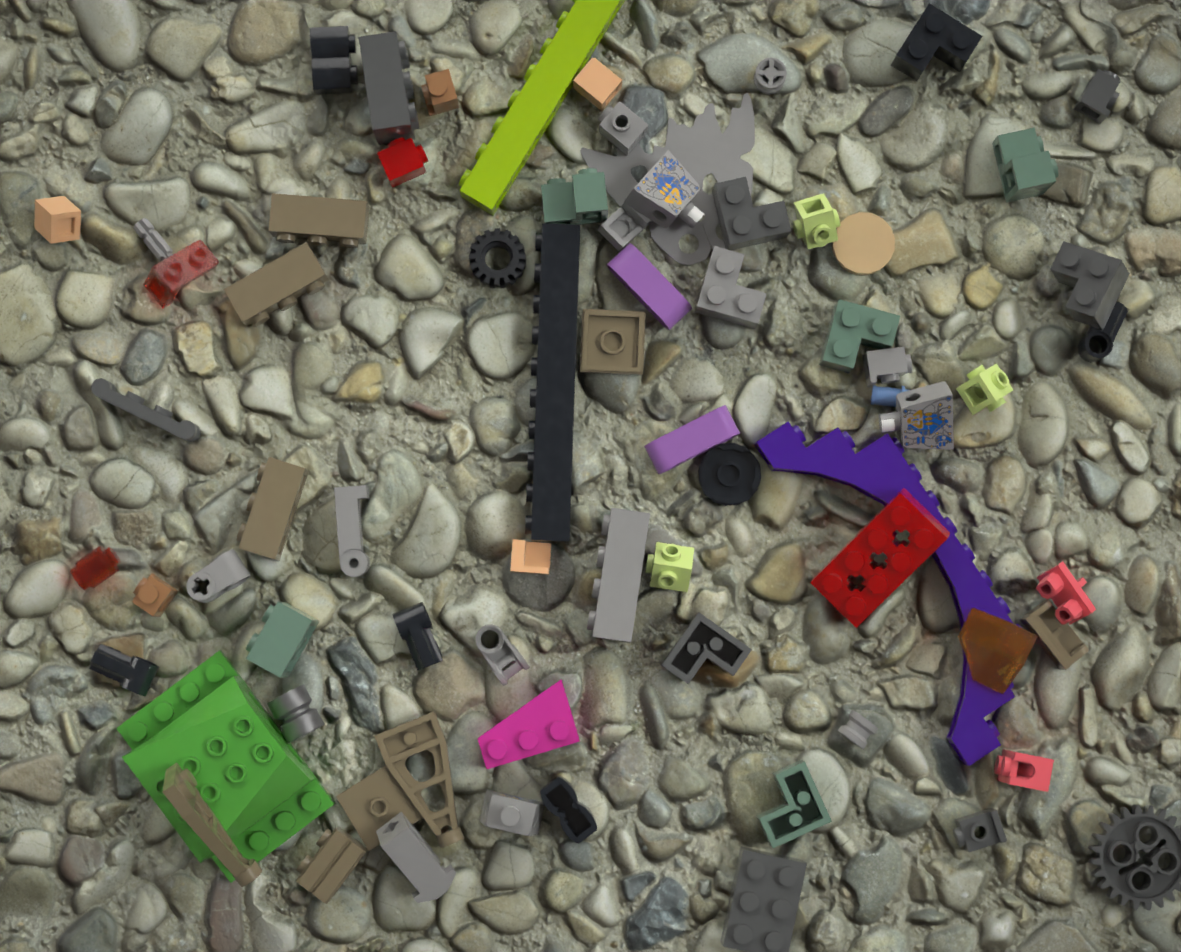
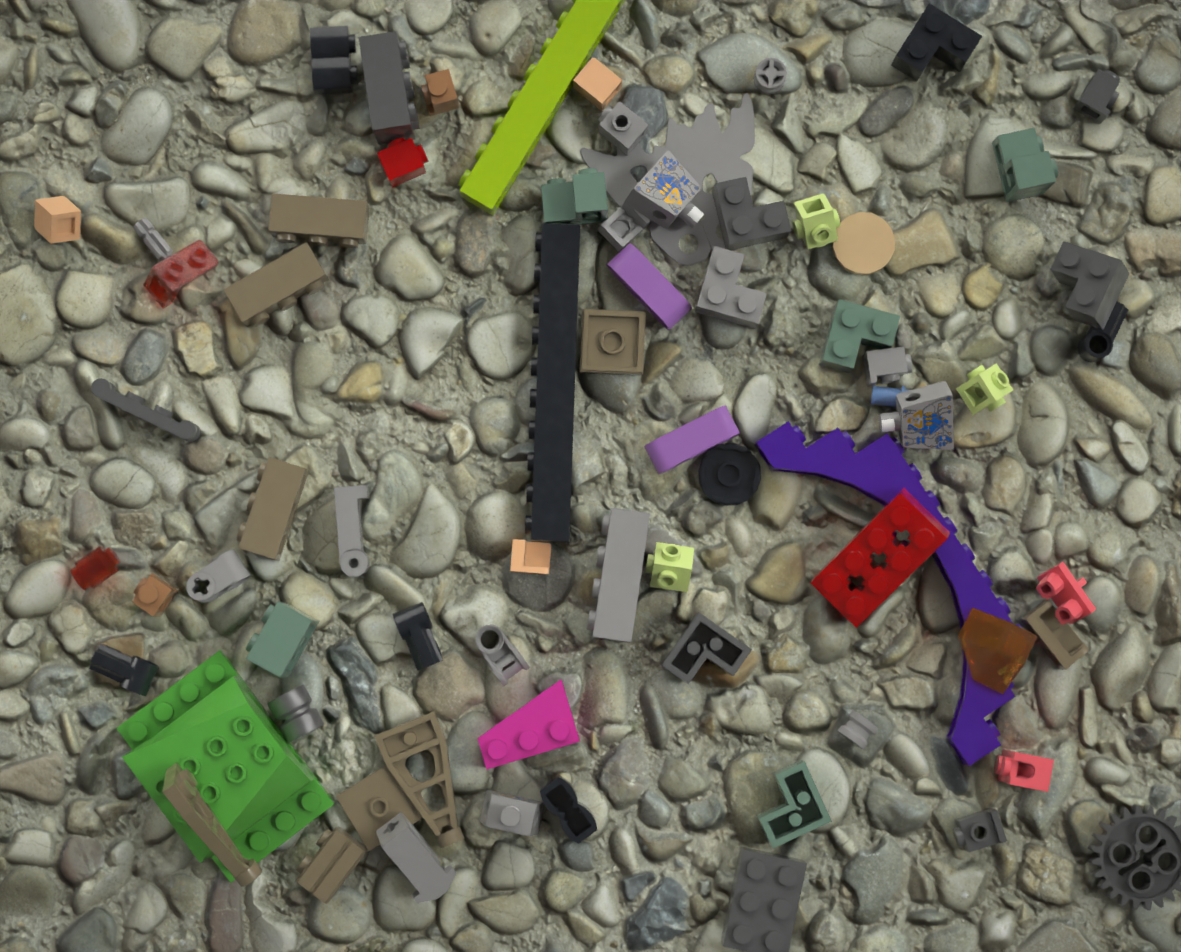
black tyre [469,228,526,289] -> none

